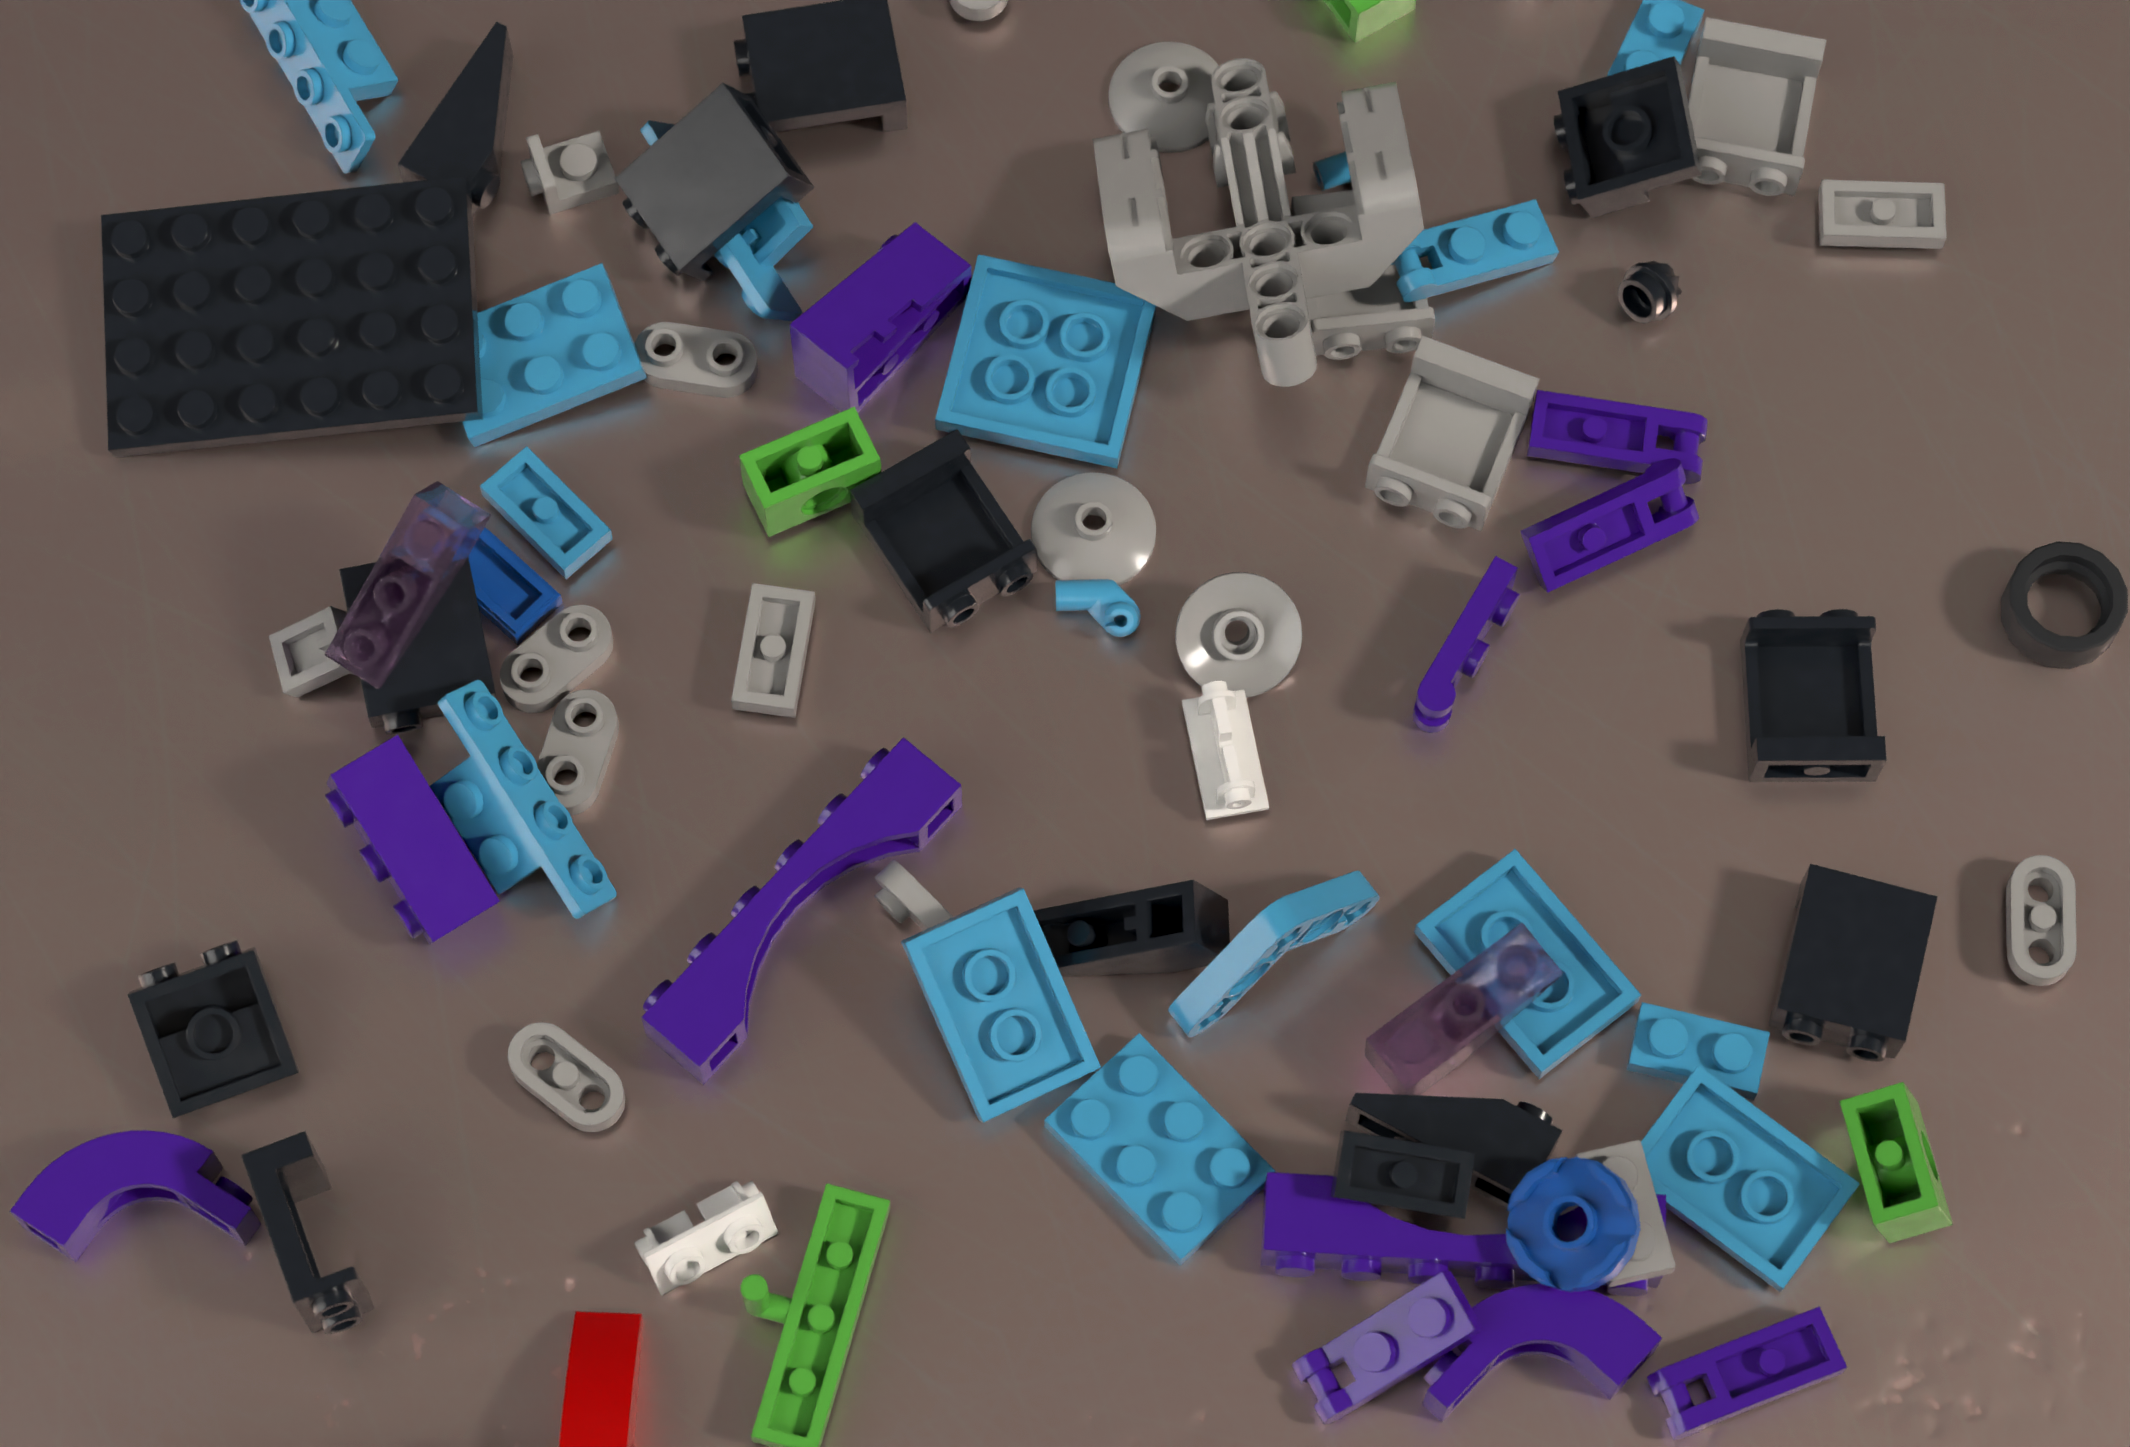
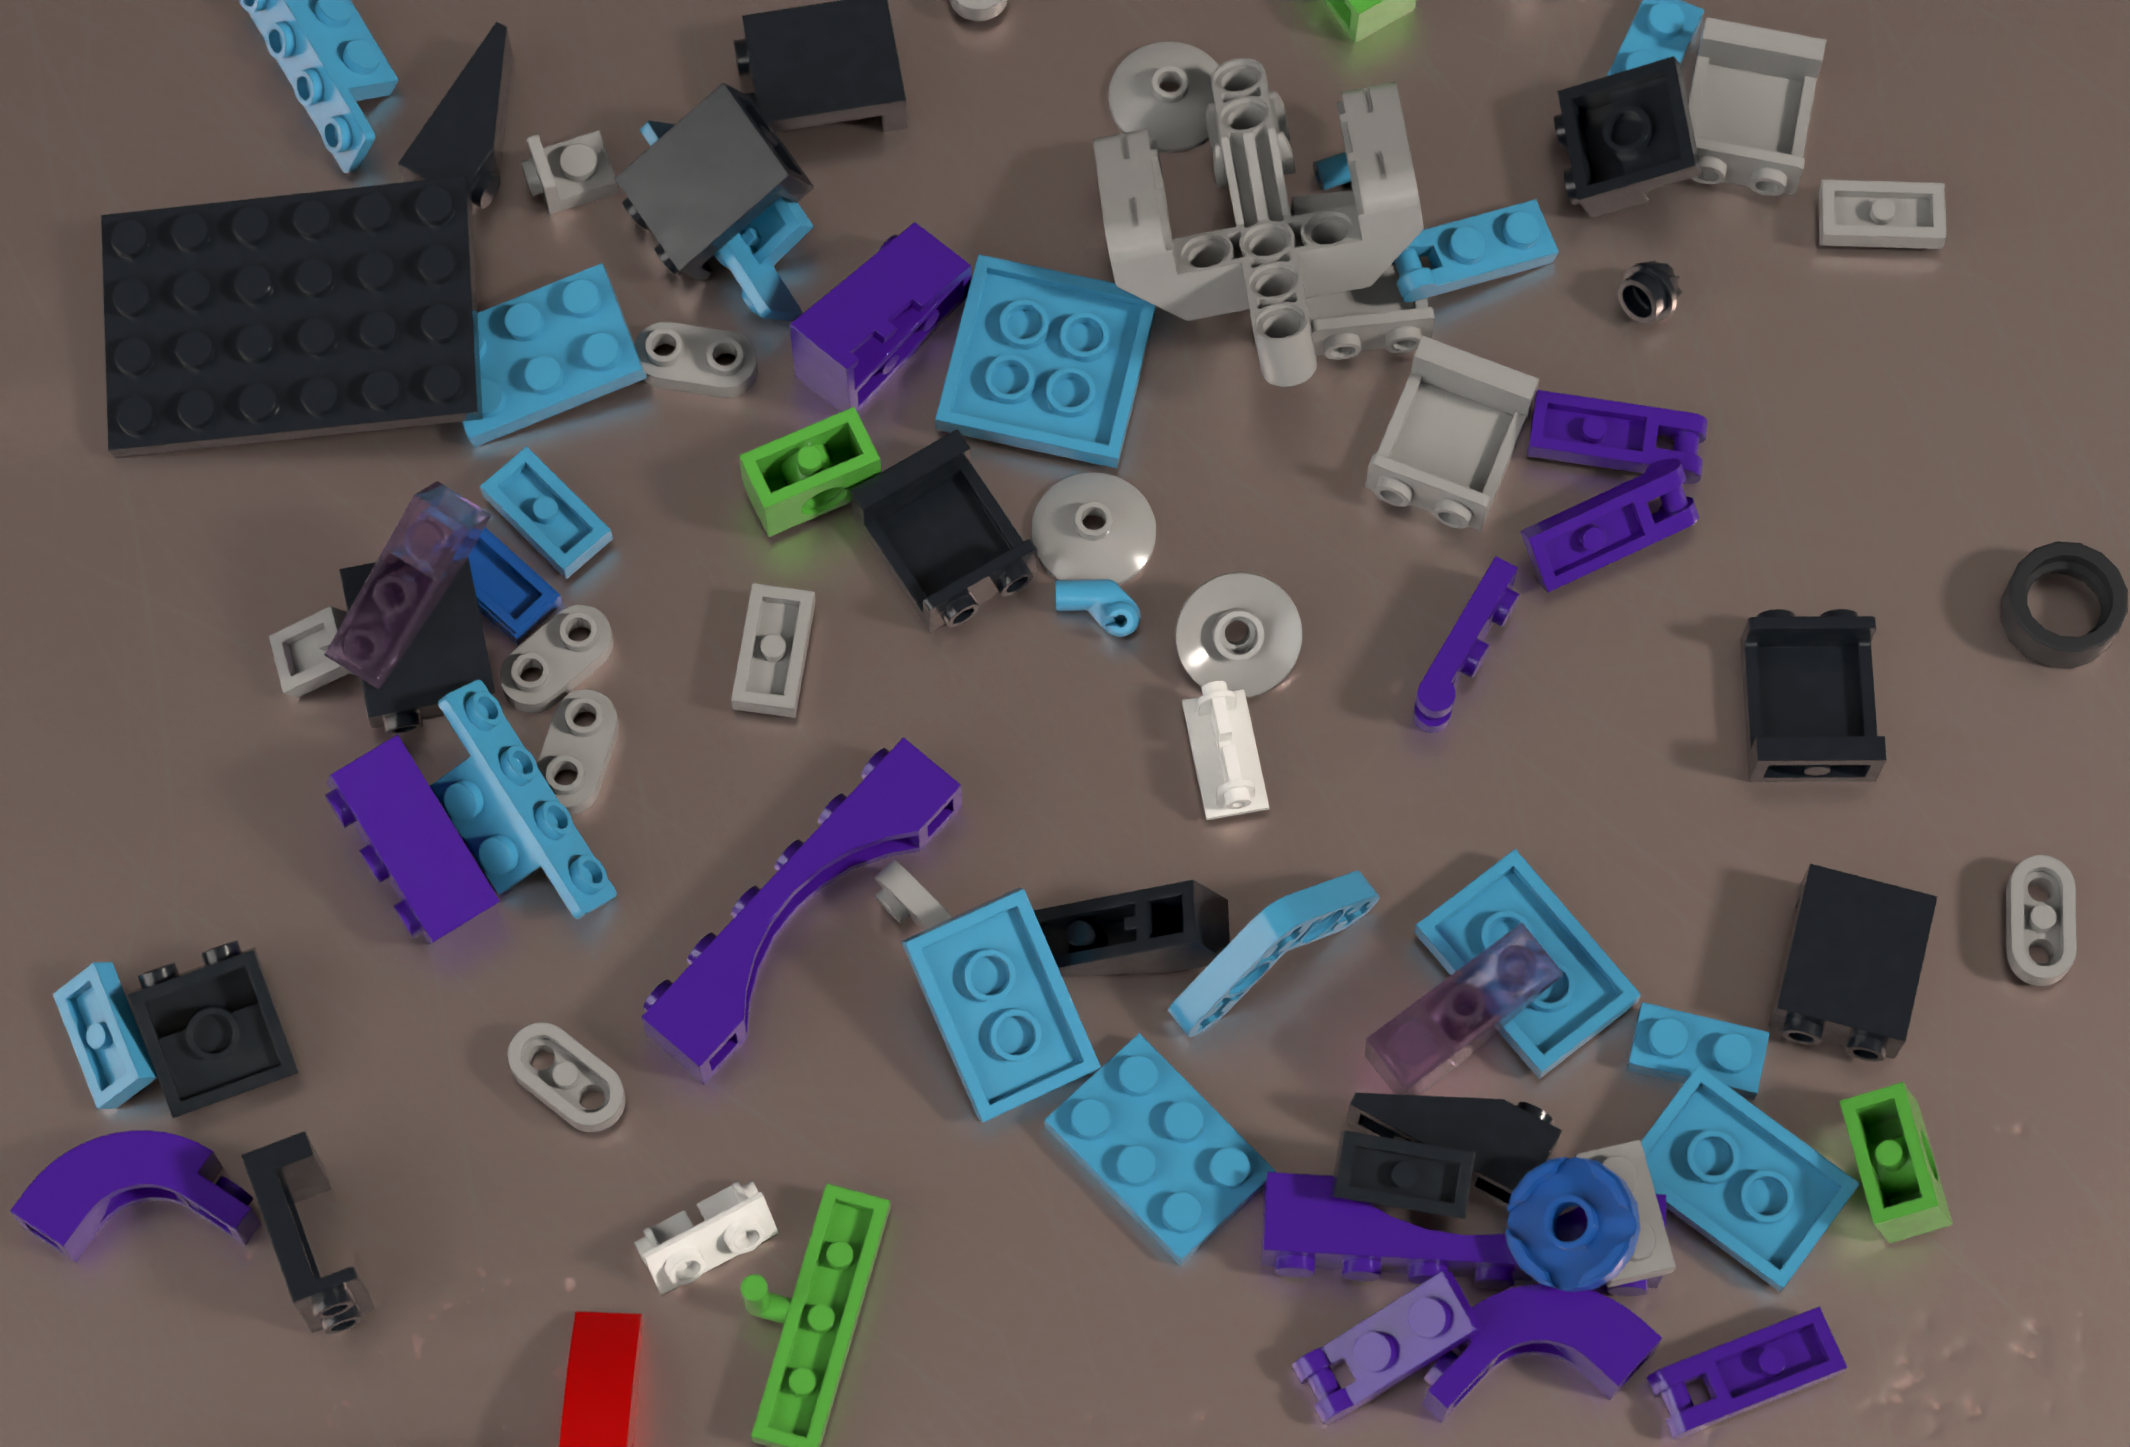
none -> dark azure plate [53,962,158,1109]

